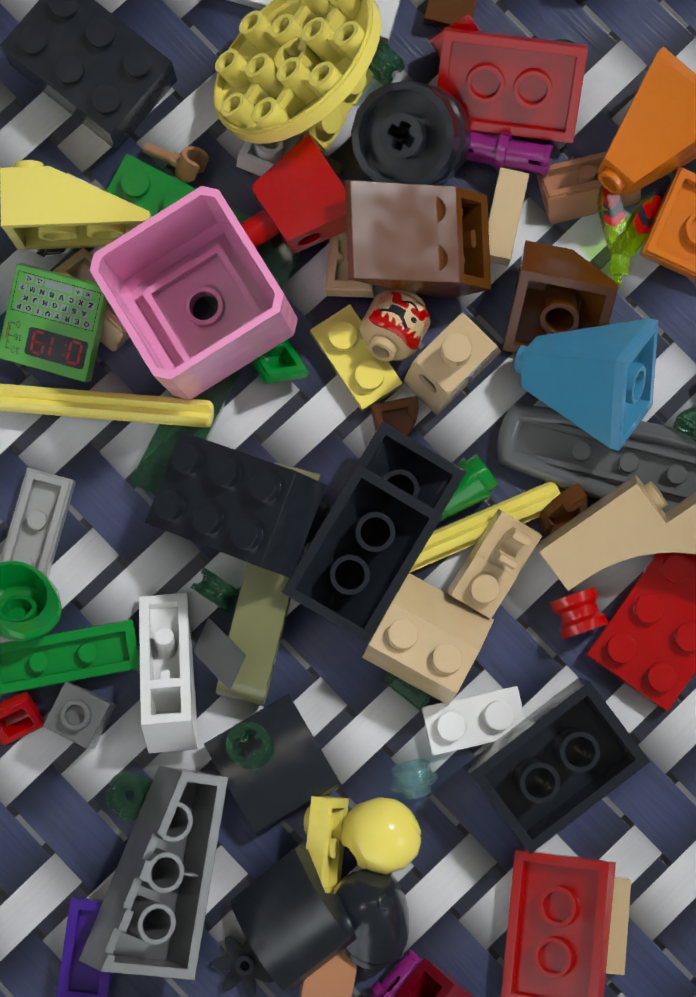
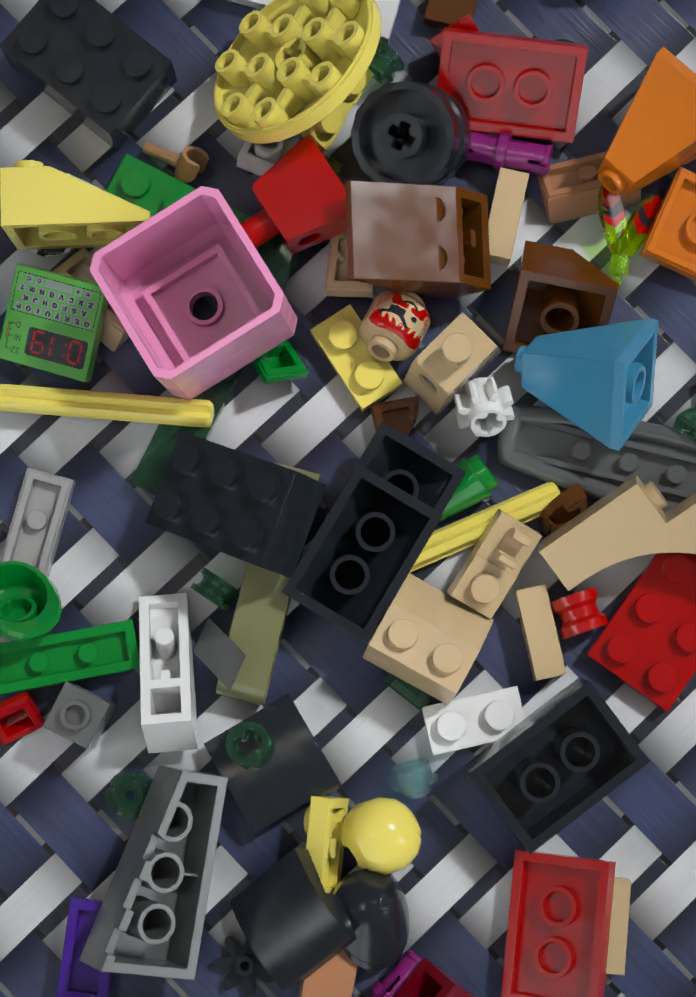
none -> white gear [454,377,515,437]
none -> tan piece [514,584,567,681]

